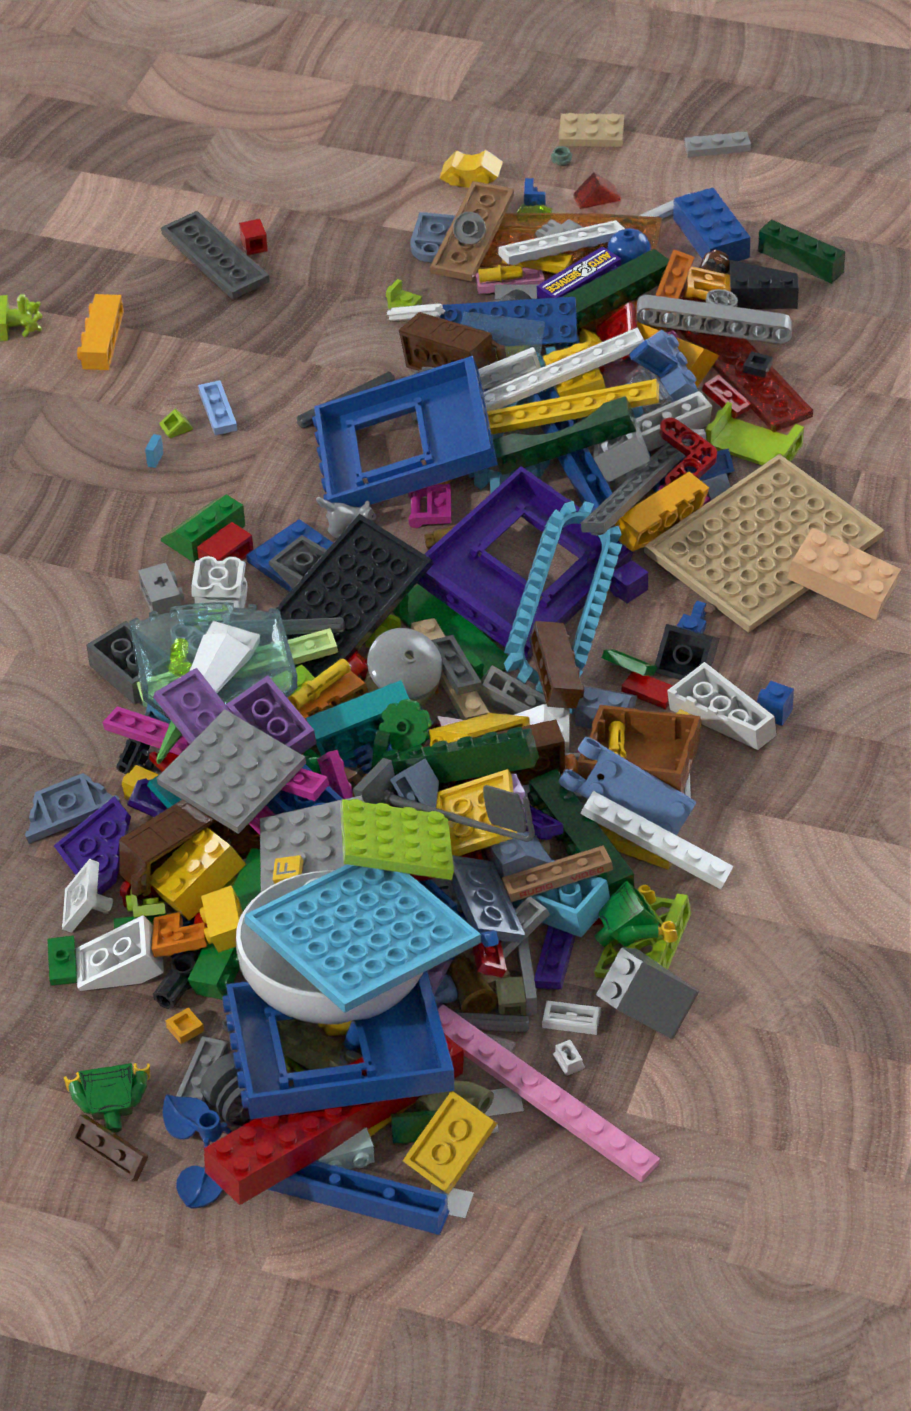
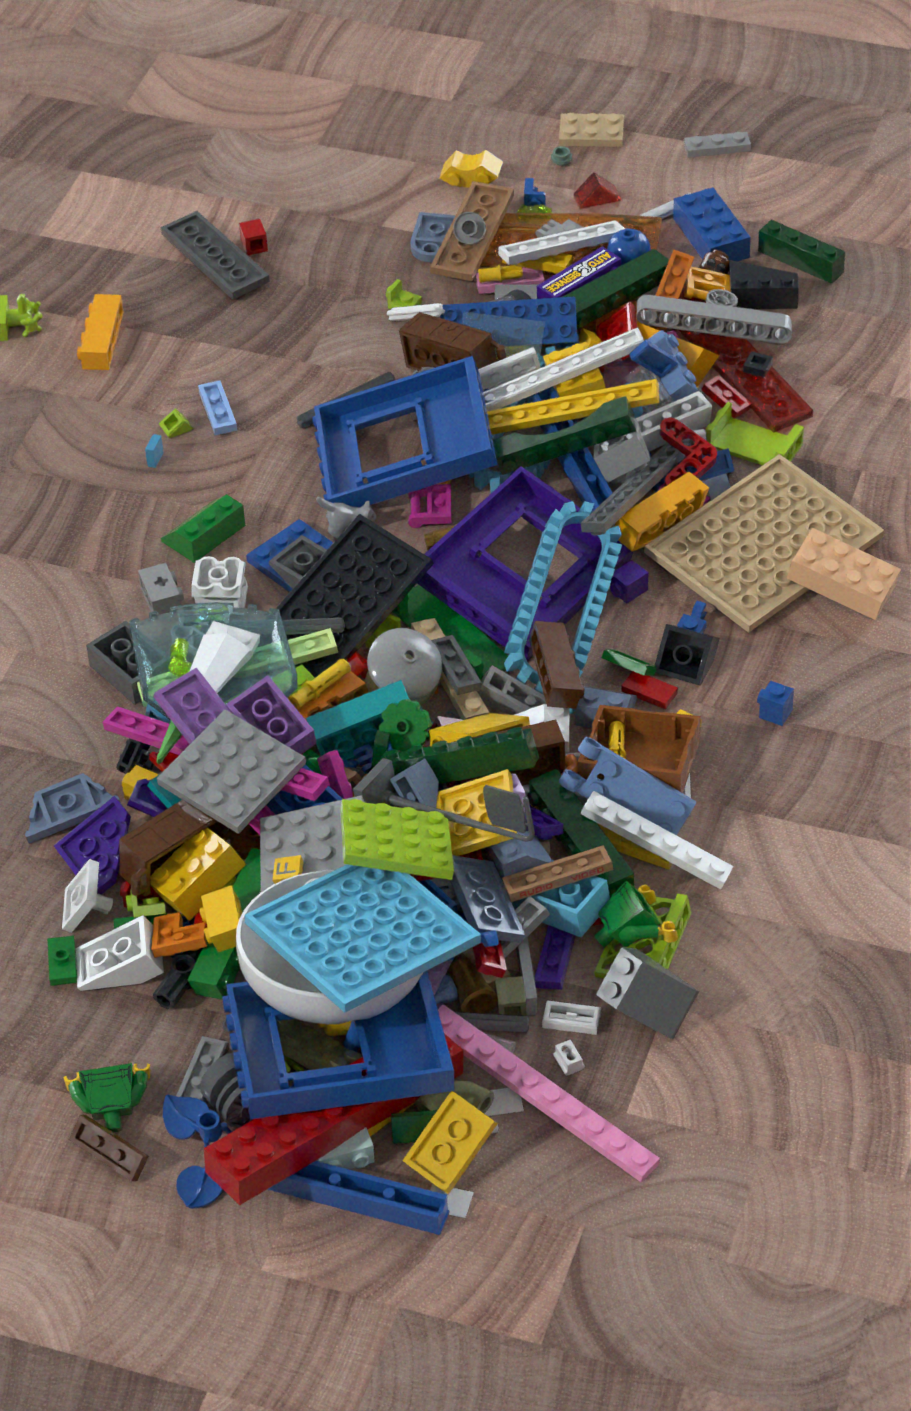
light orange plate [165,1007,204,1044] -> none
red brick [197,522,254,561] -> none
white wedge [667,662,777,750] -> none

